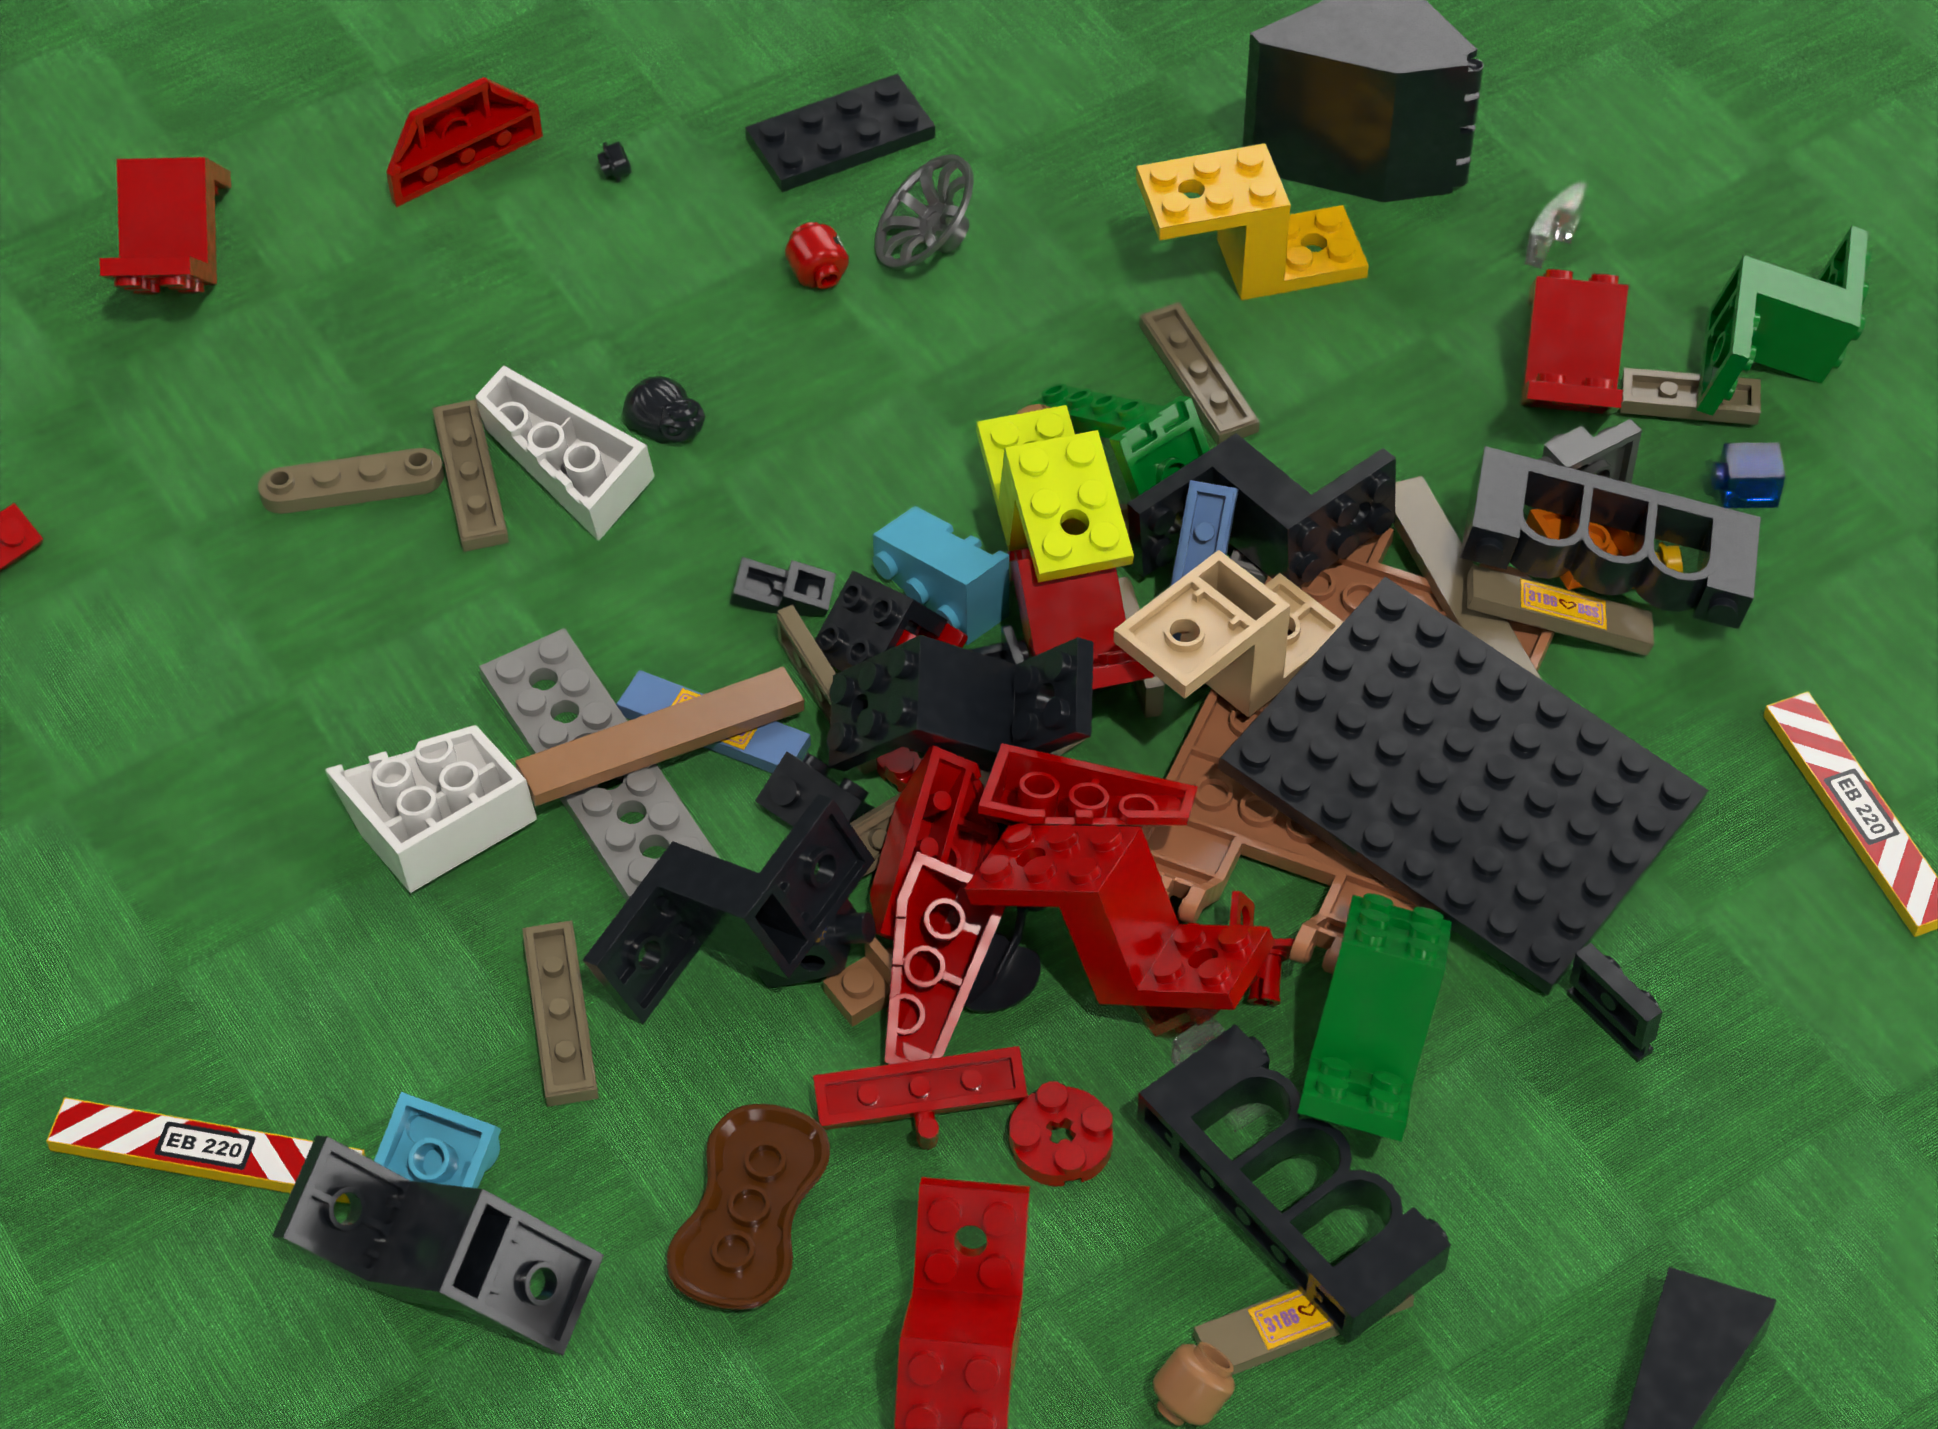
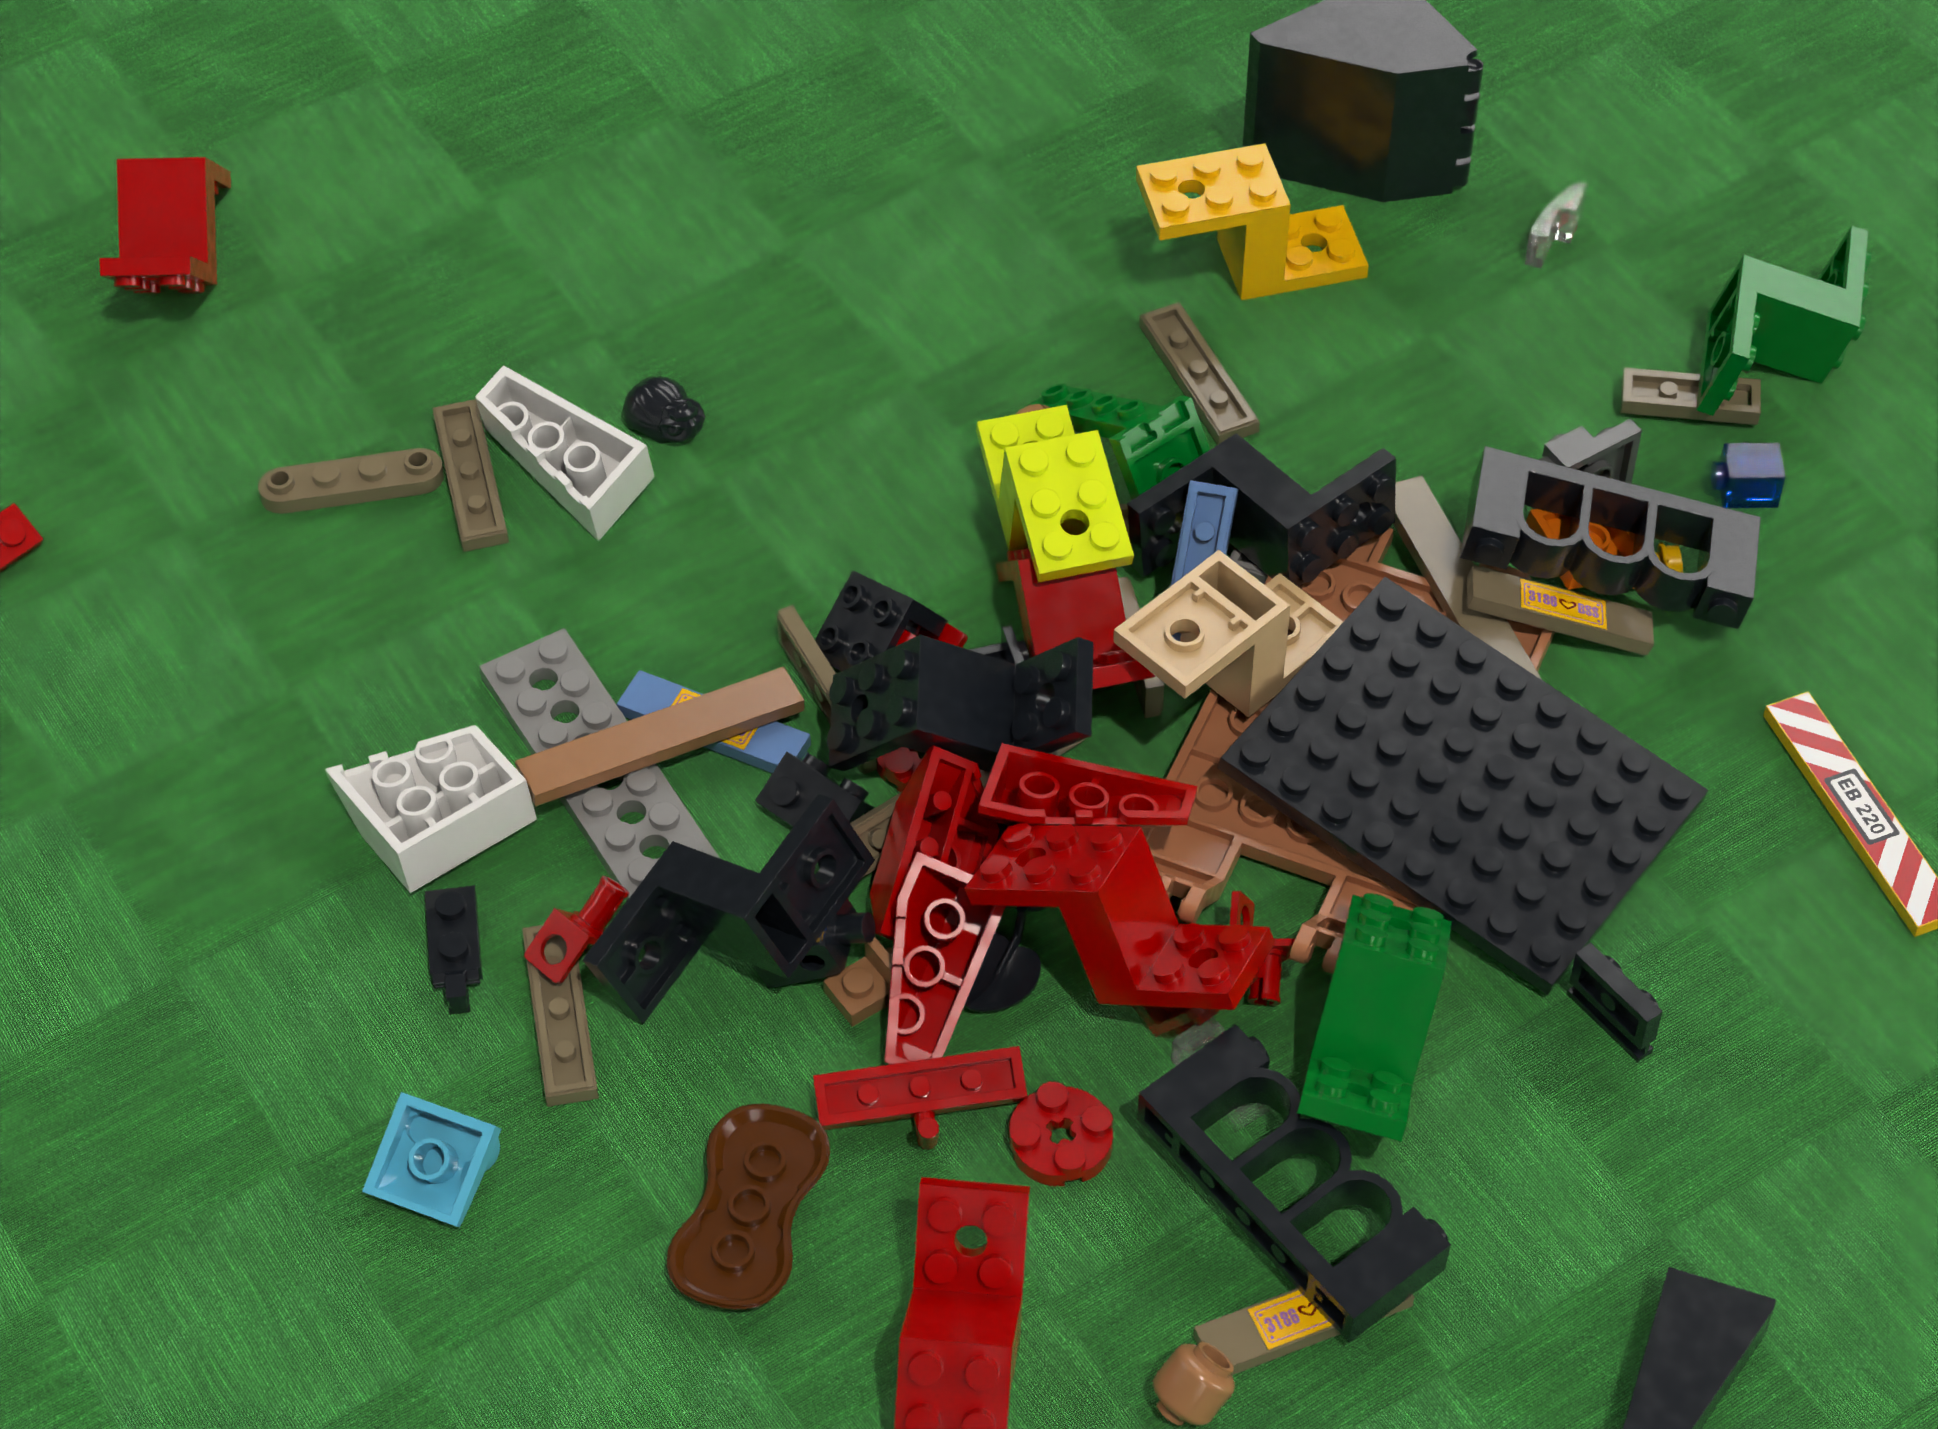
tile [46,1097,366,1204] -> none
black bracket [272,1135,604,1356] -> none
red wedge [386,77,543,207] -> none
black plate [597,141,632,182] -> none
black slope [729,557,836,616] -> none
black plate [745,73,935,192] -> none
red head [785,222,849,289] -> none
medium azure wedge [872,506,1009,645] -> none
flat silver wheel [875,154,974,270] -> none
red bracket [1520,269,1629,415] -> none
none -> black hinge [425,885,483,1015]
none -> red bracket [524,875,630,984]

